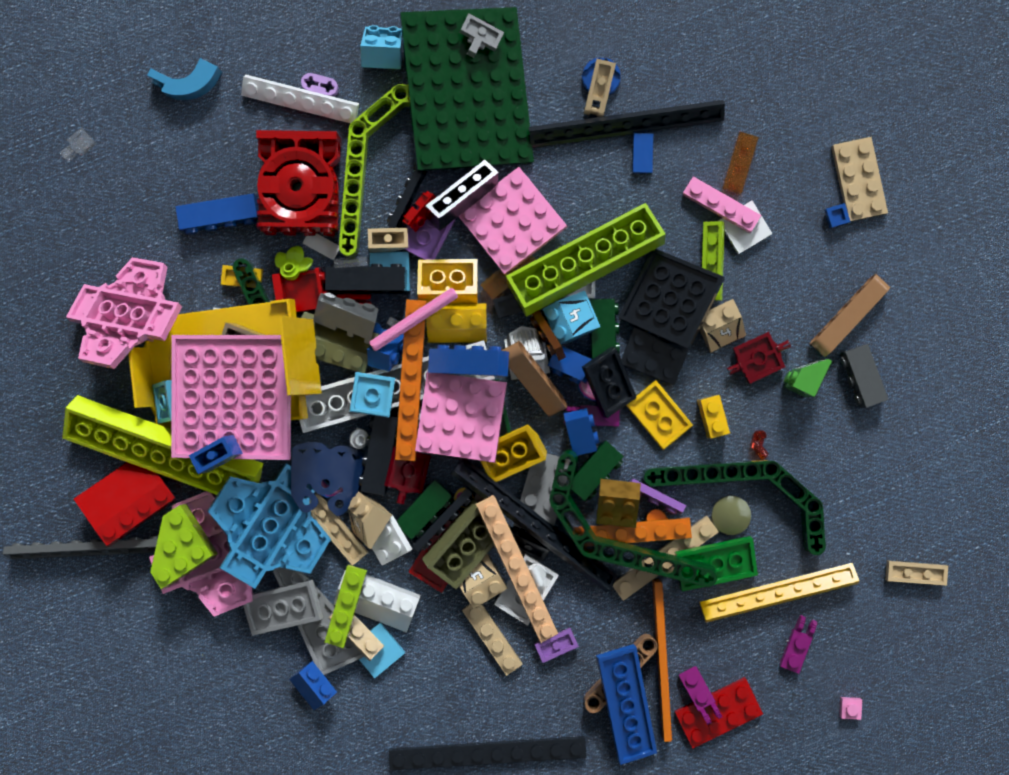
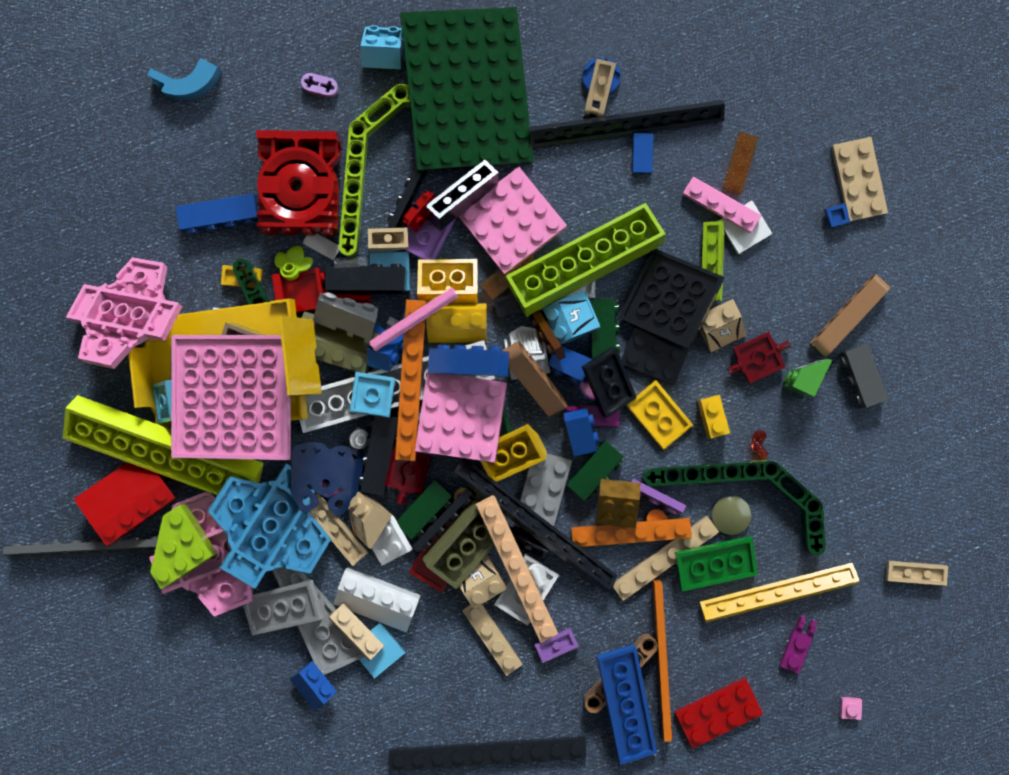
clear plate [60,127,96,162] -> none
blue brick [189,435,243,474] -> none
white plate [241,75,359,123] -> none
lime plate [325,565,367,648] -> none
light grey hinge [459,14,504,58] -> none
dark green beam [549,450,717,587] -> none
magenta hinge [678,666,722,725] -> none

